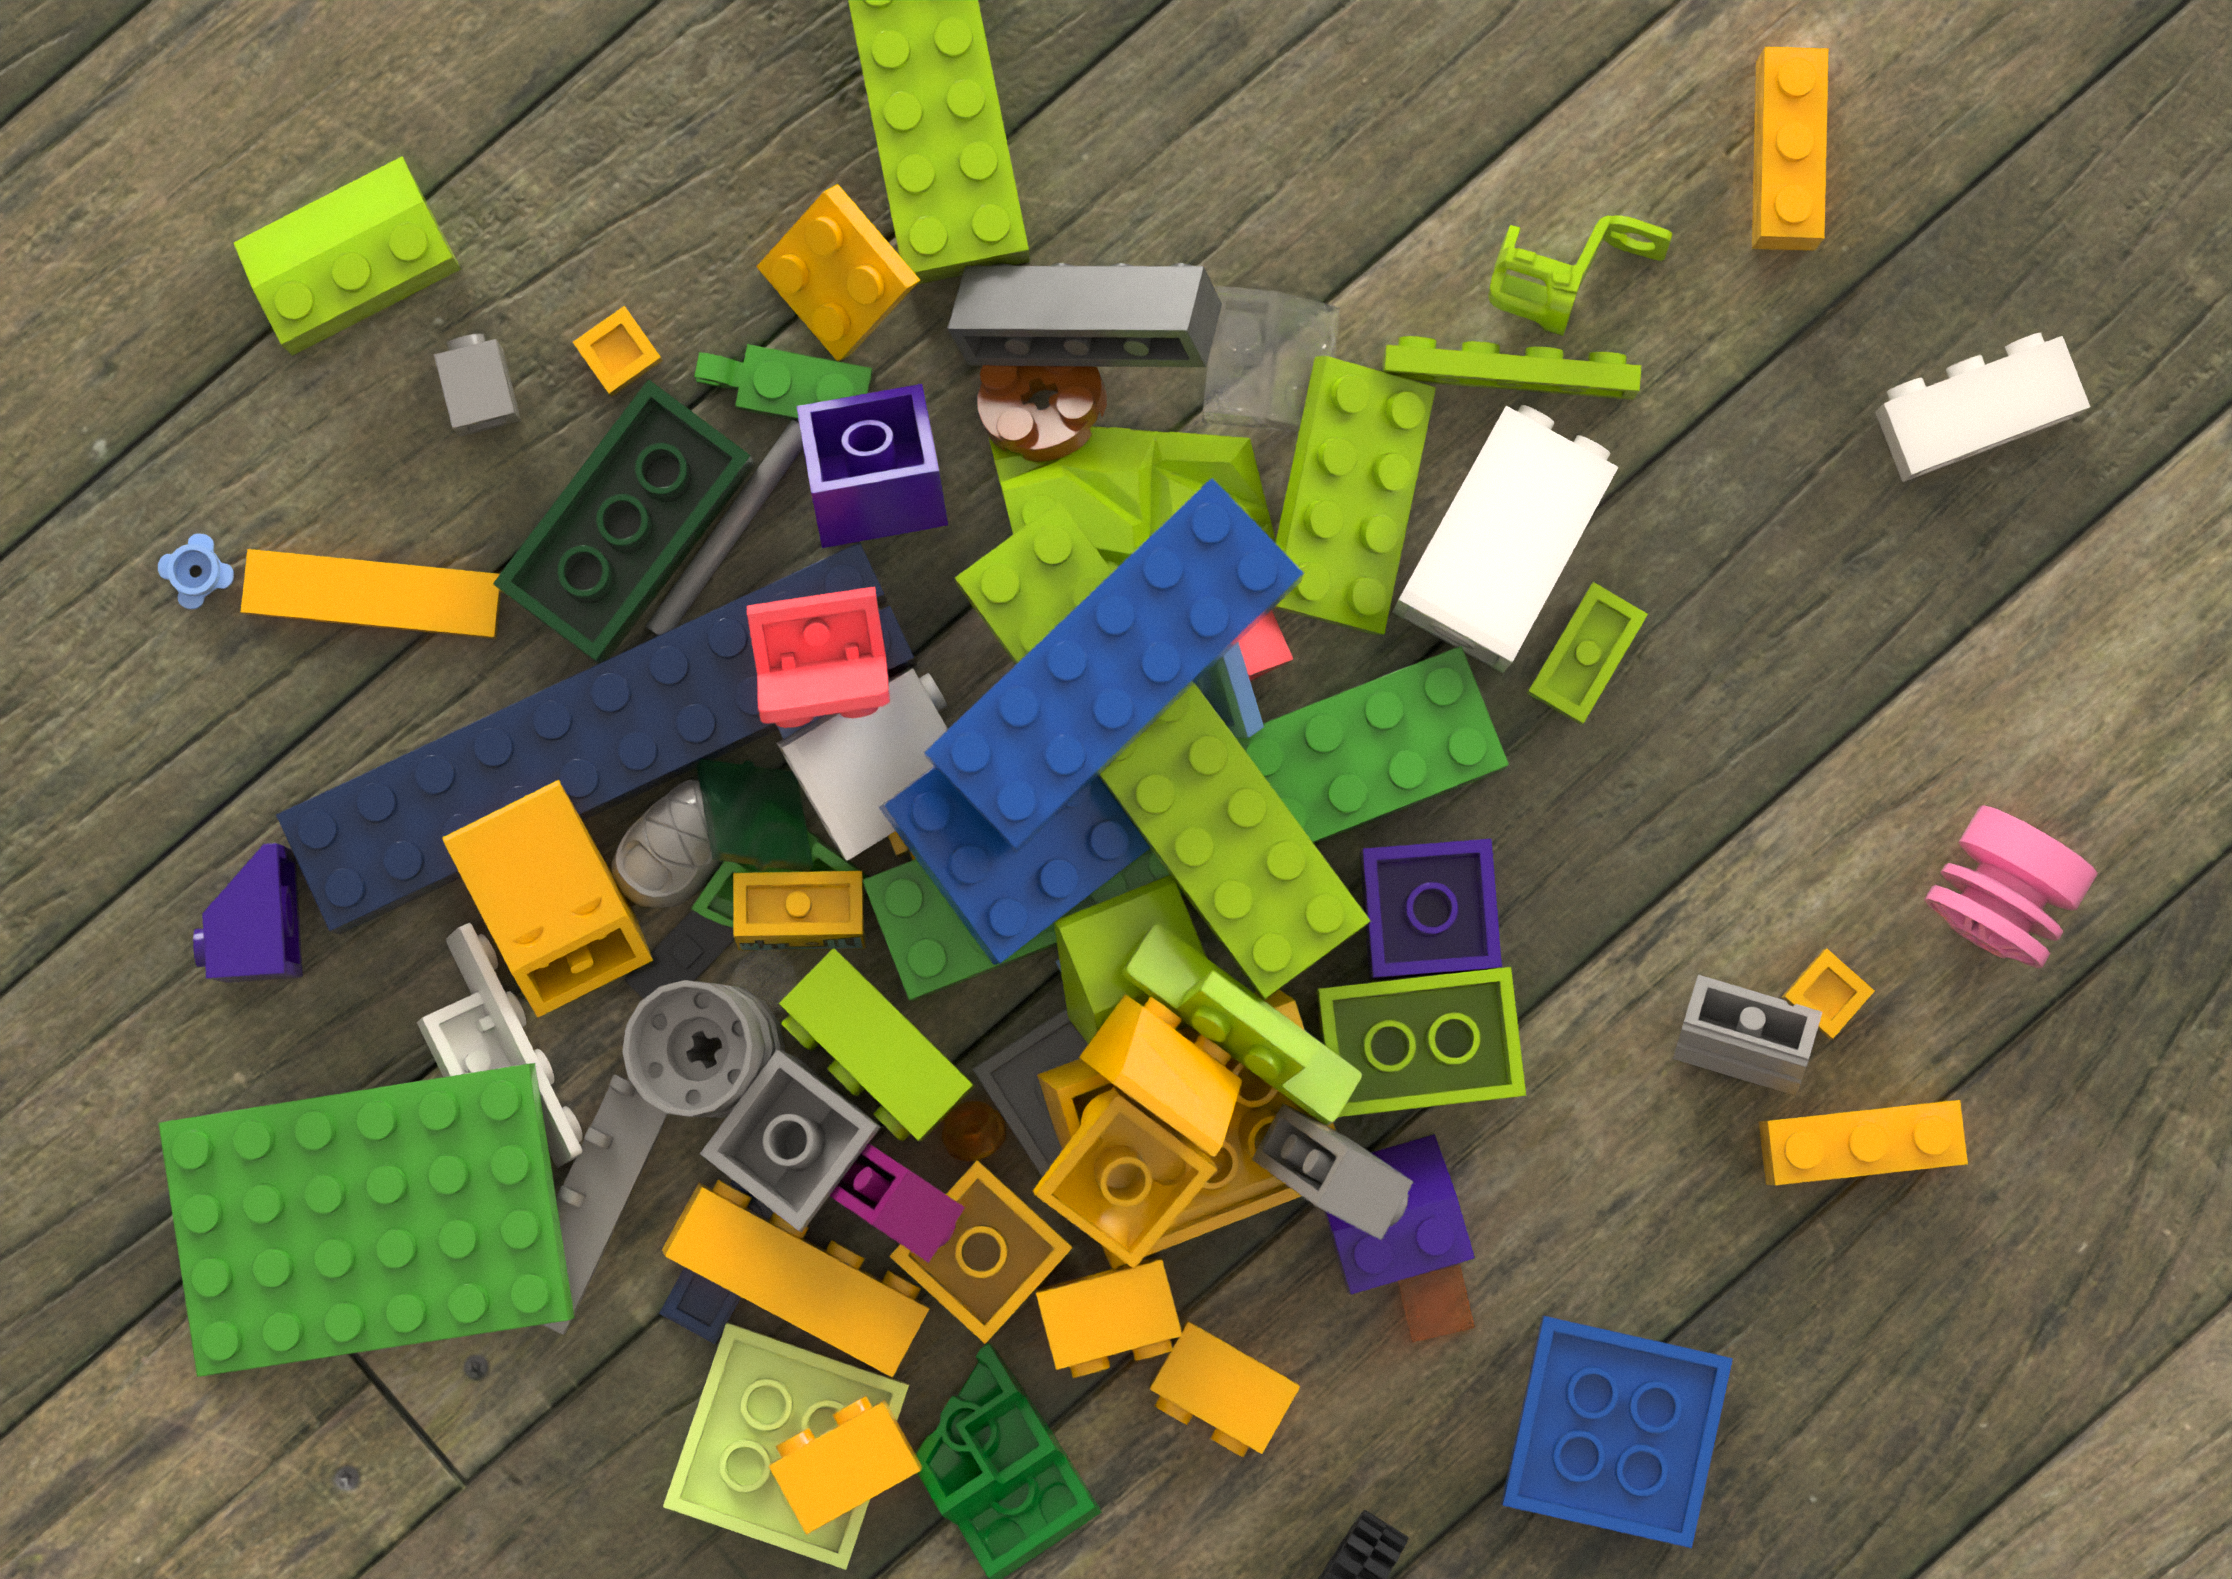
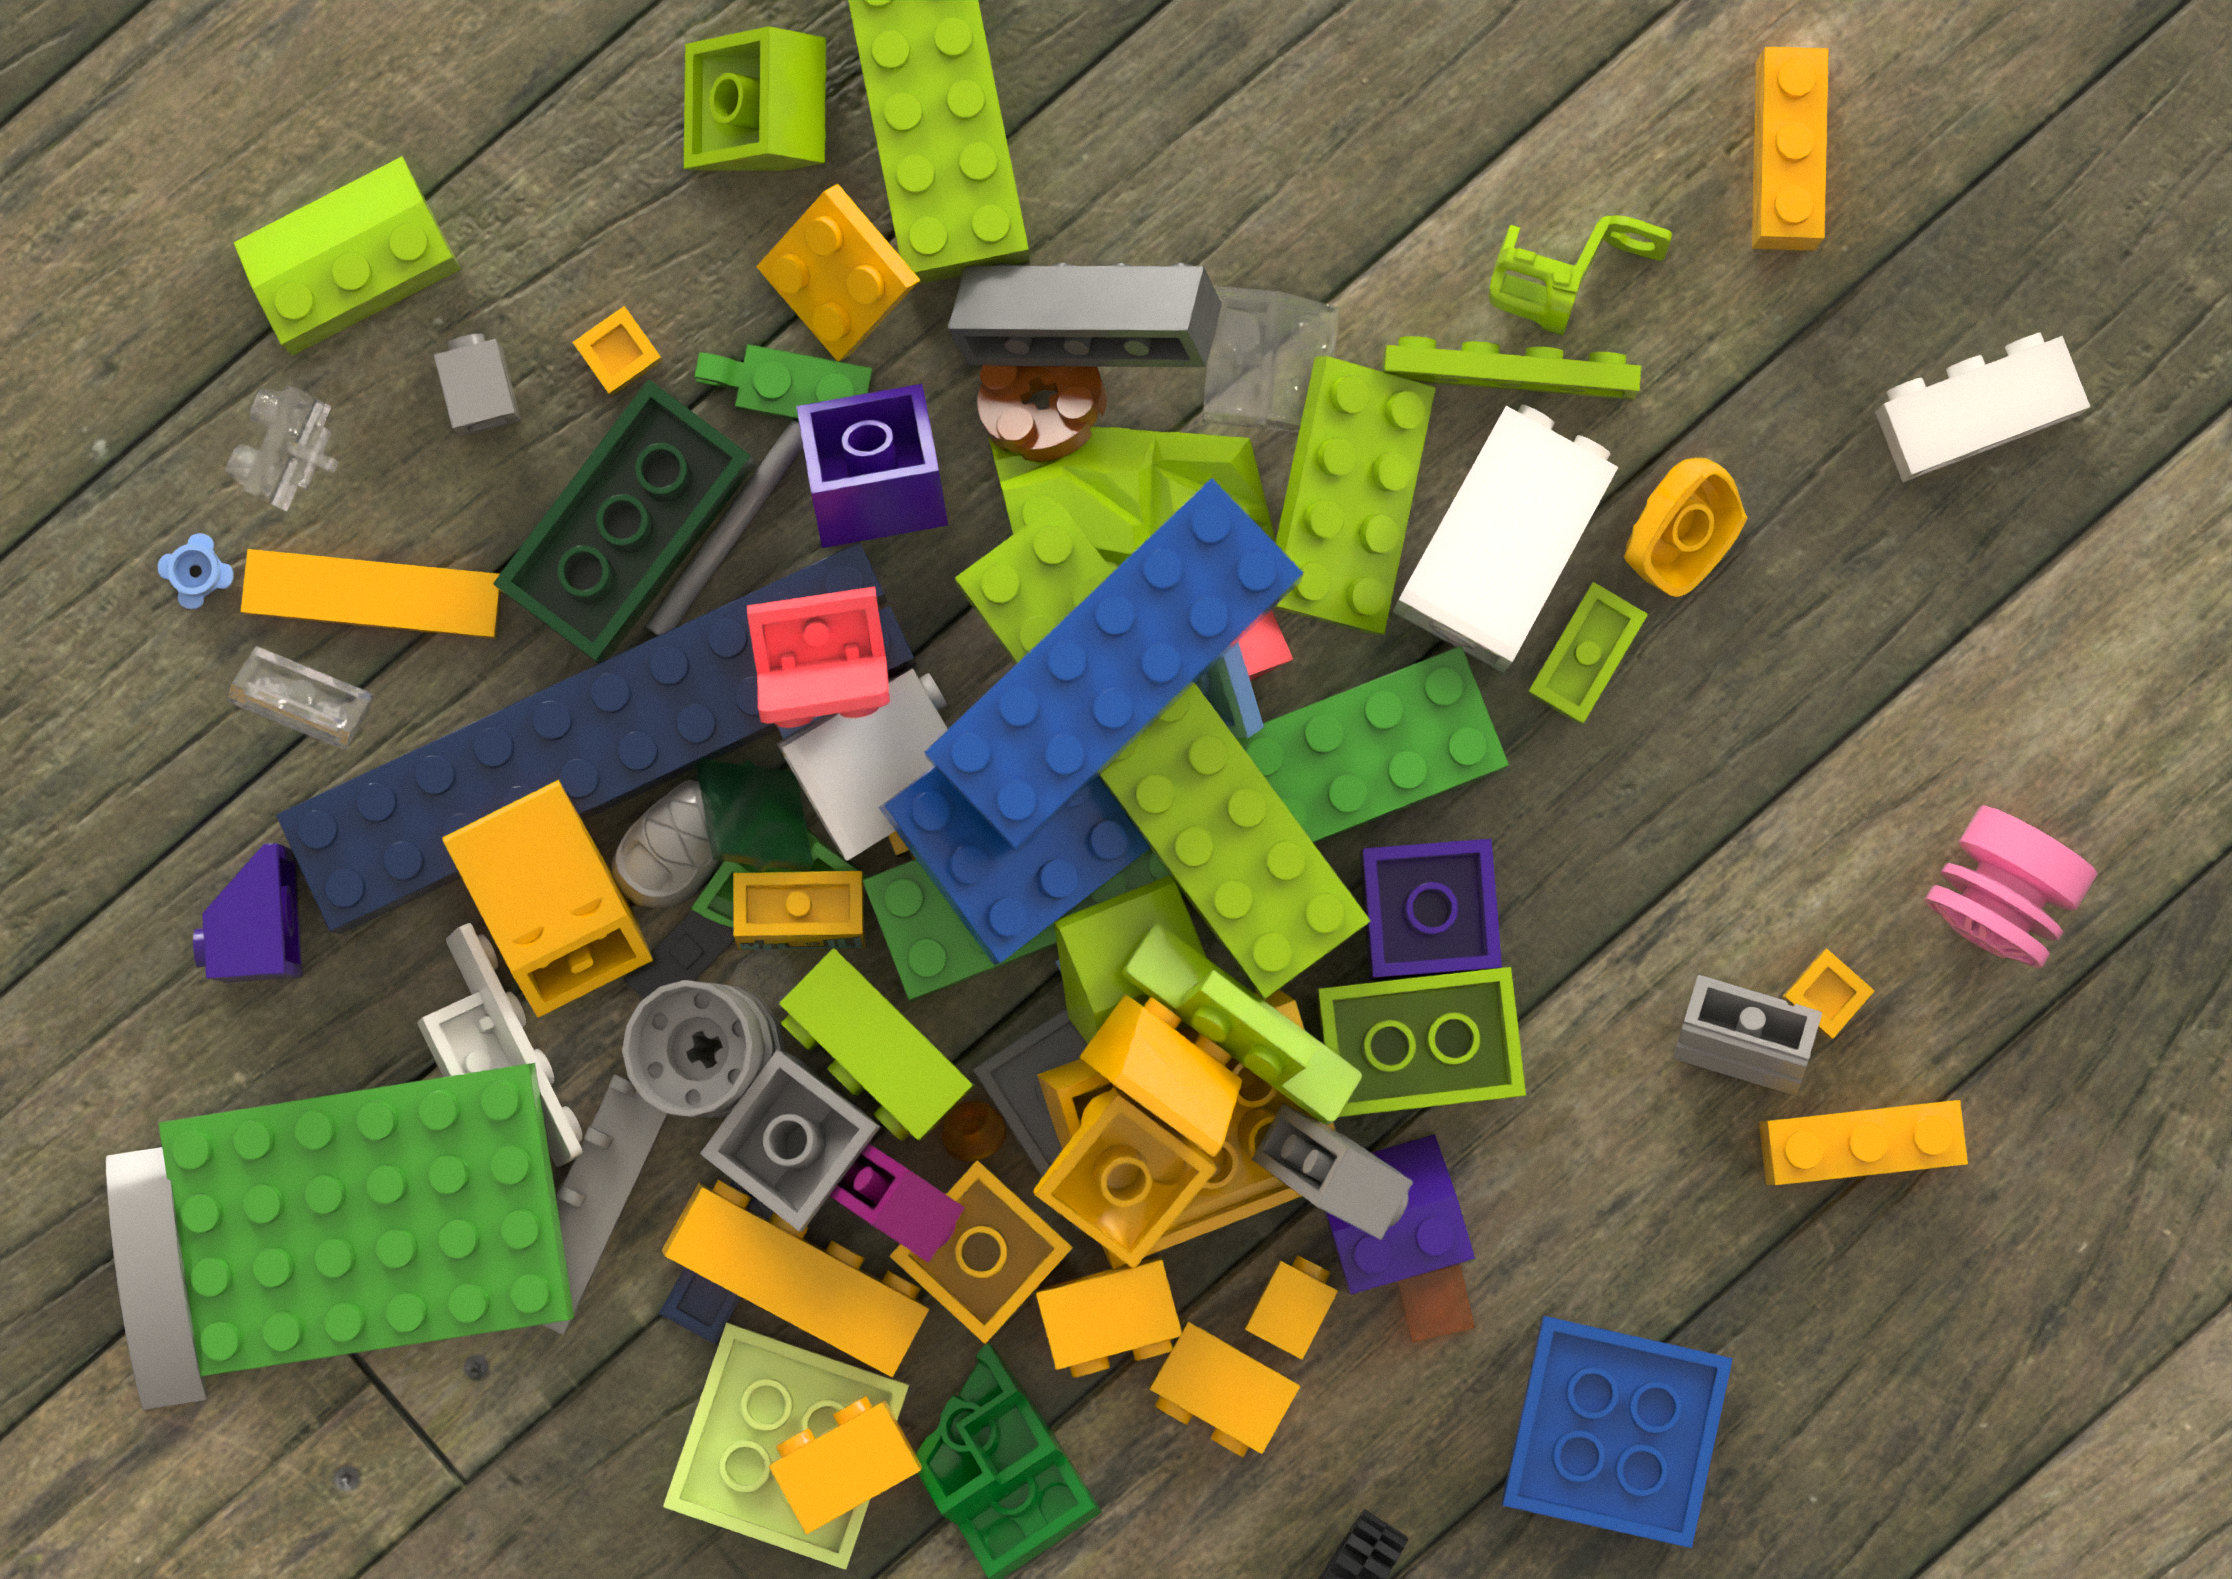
none -> light grey slope [106,1147,208,1410]
none -> clear hips [226,385,339,511]
none -> clear plate [227,646,373,750]
none -> lime slope [684,26,827,171]
none -> yellow brick [1244,1255,1338,1360]
none -> yellow piece [1624,457,1748,597]

